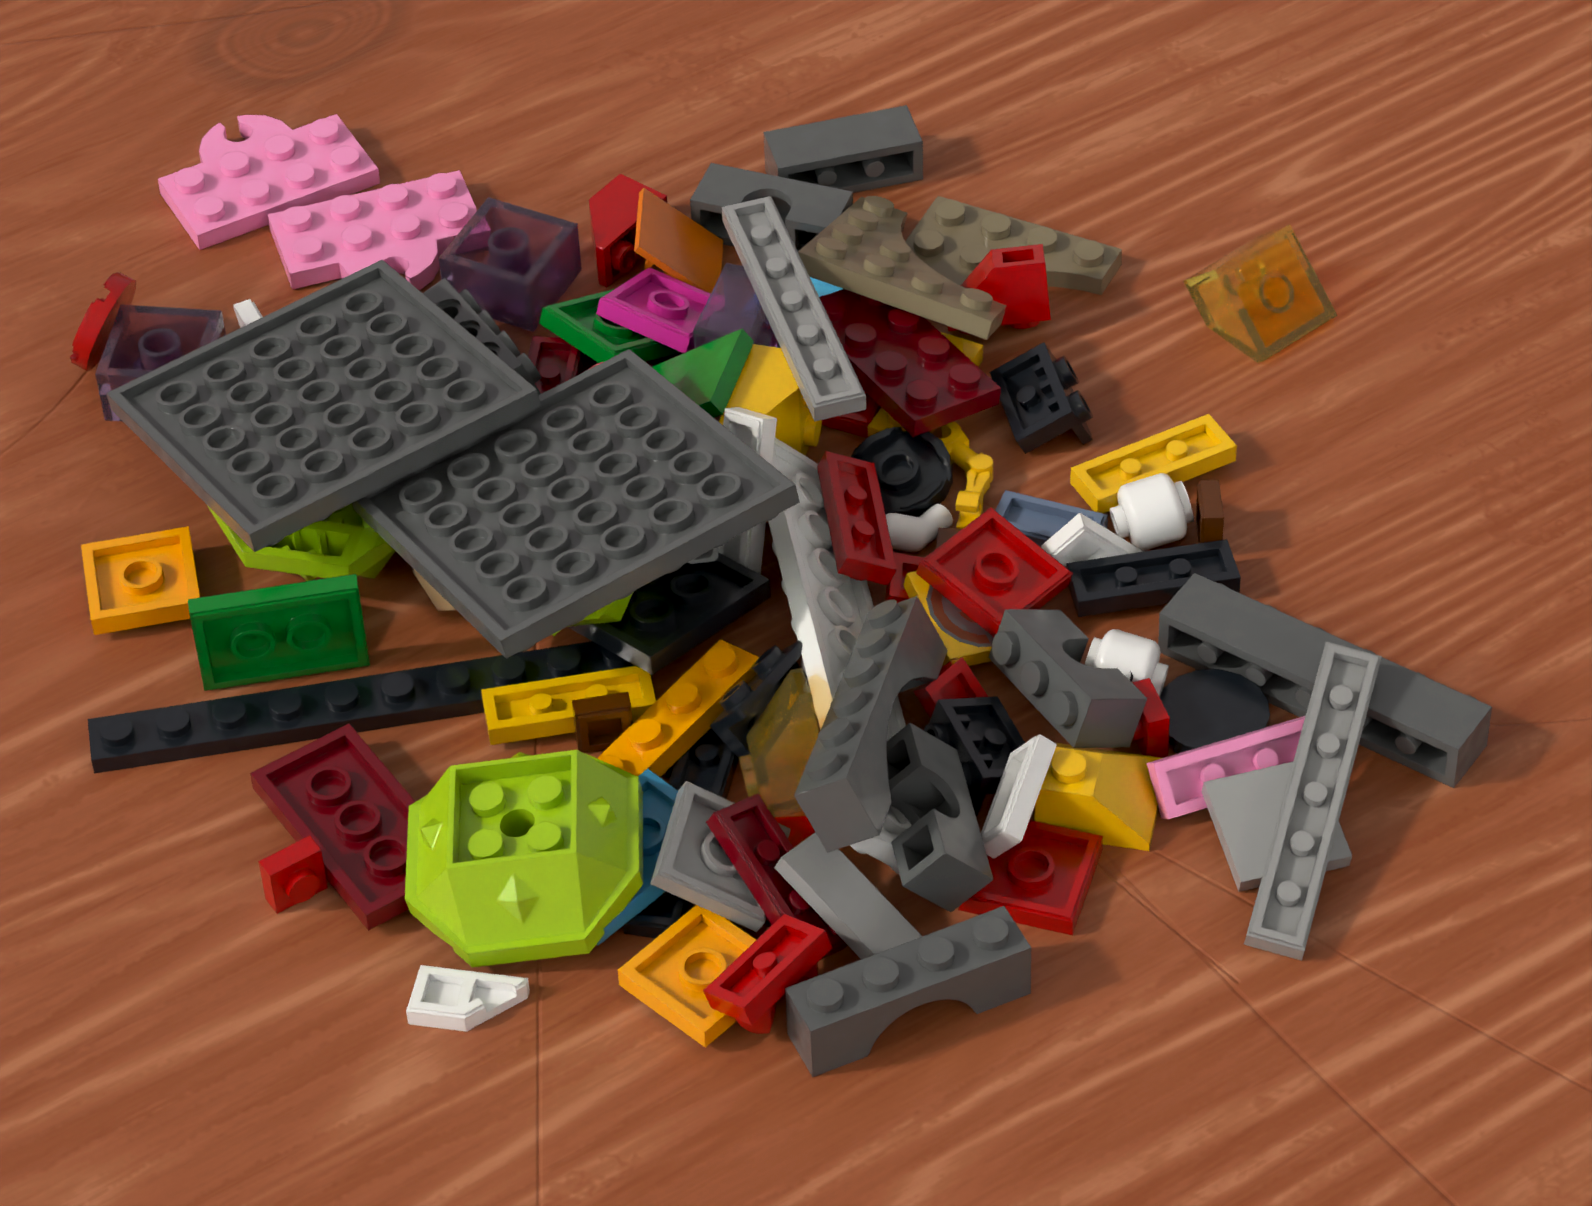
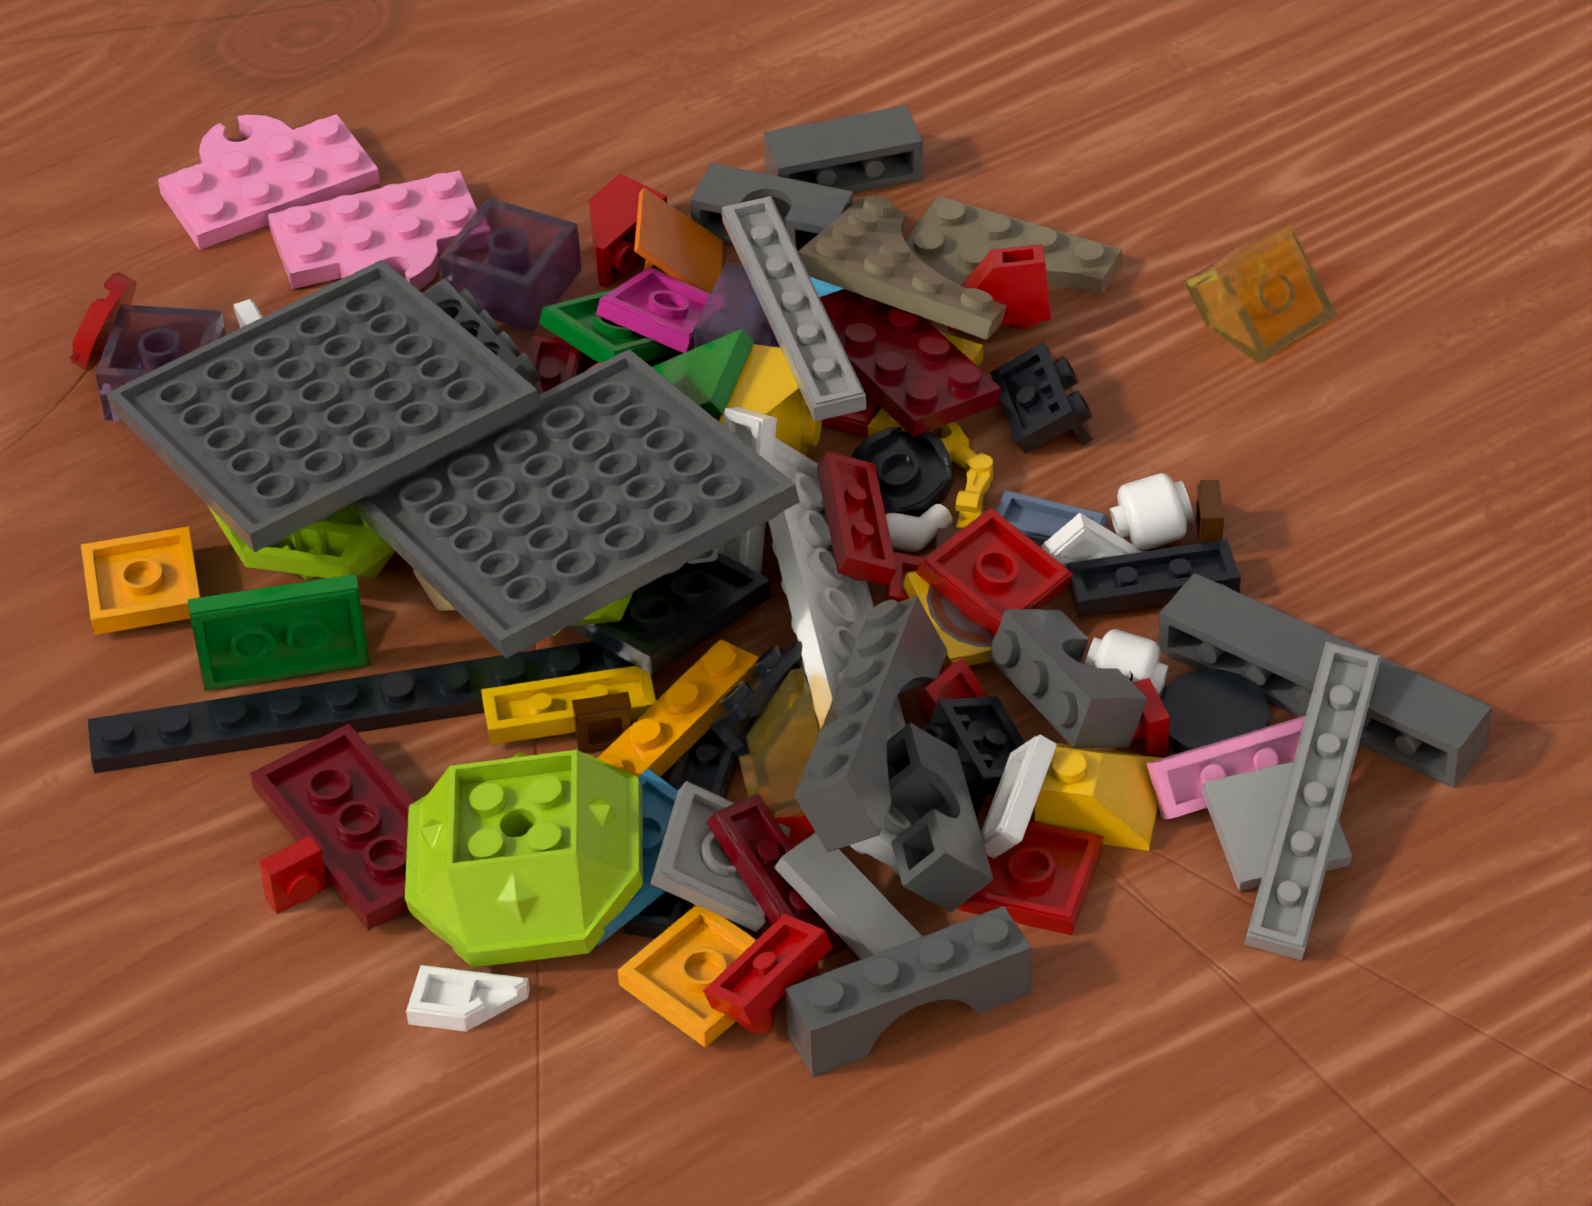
yellow plate [1070,414,1237,513] -> none

